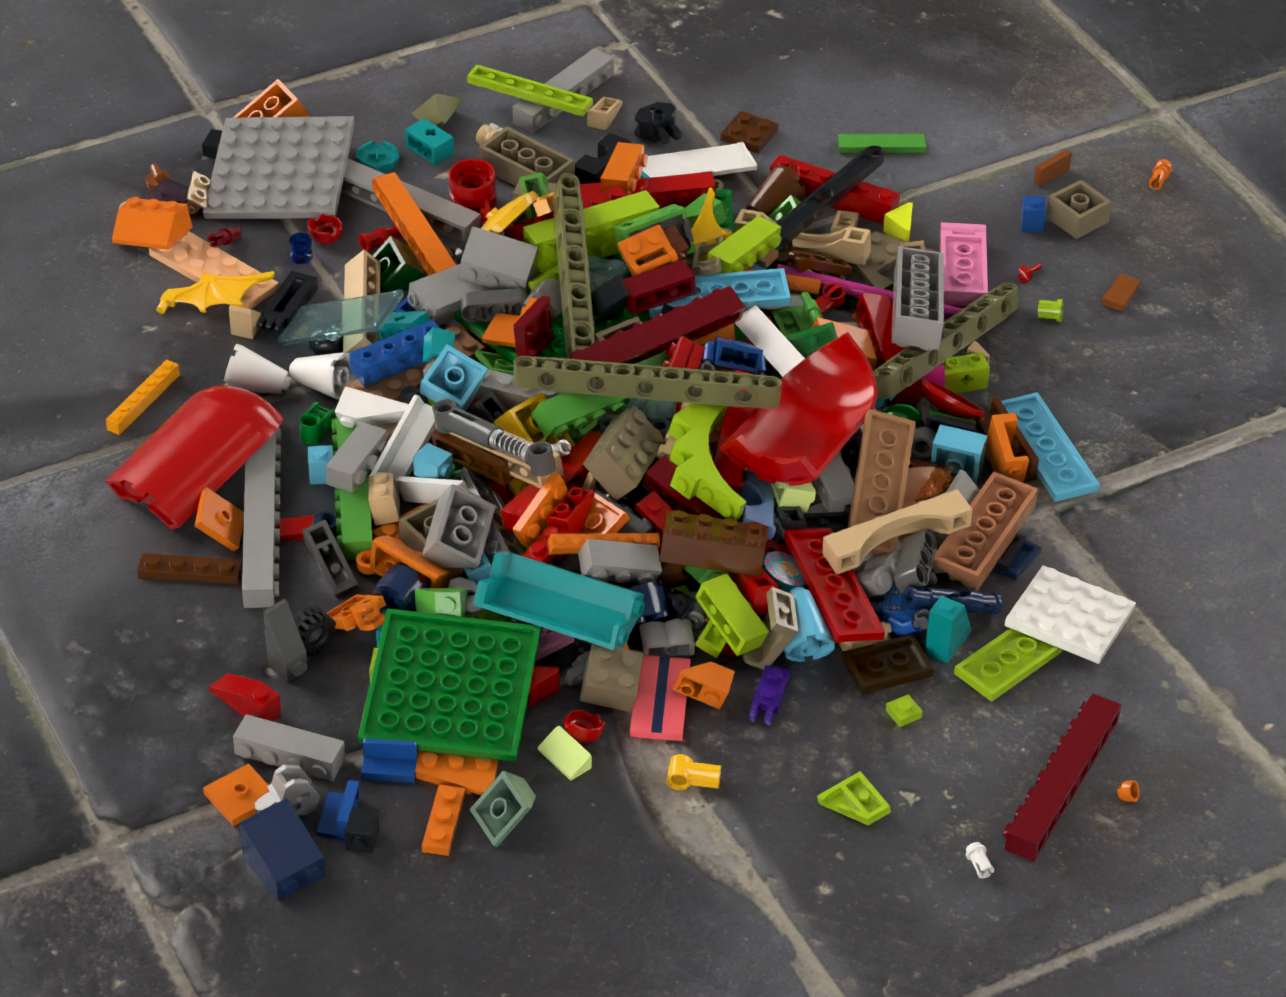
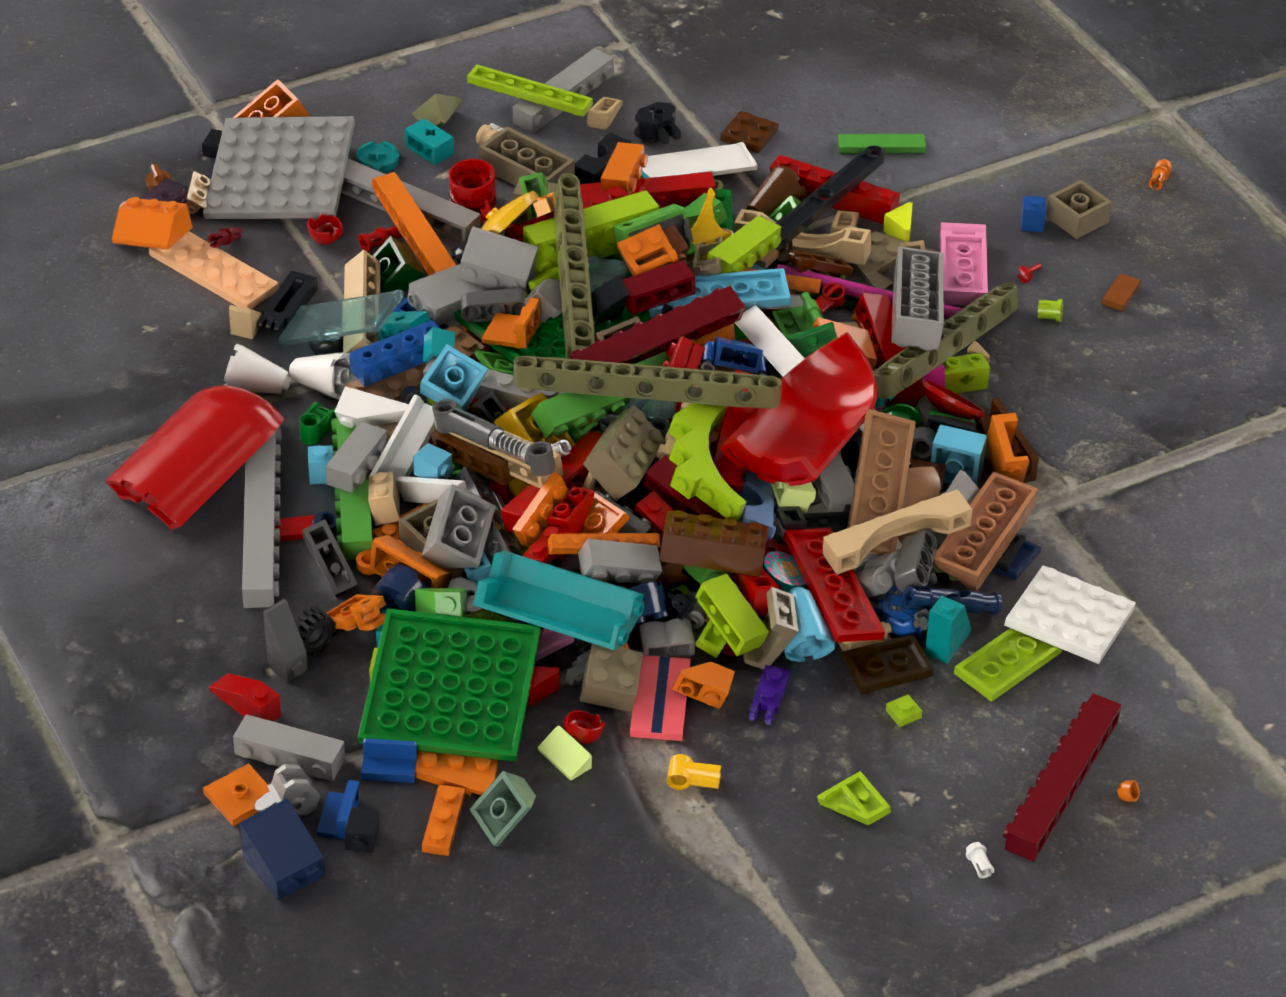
light orange piece [106,359,180,435] -> none
reddish brown plate [137,553,242,584] -> none
yellow animal [156,271,275,314] -> none
orange plate [195,488,244,552] -> none
clear blue wheel [289,232,313,264] -> none
dark red container [513,296,554,357] -> none
clear orange hinge [915,466,954,502] -> none
medium azure plate [1001,392,1100,502] -> none
dark orange tile [1034,149,1072,187] -> none

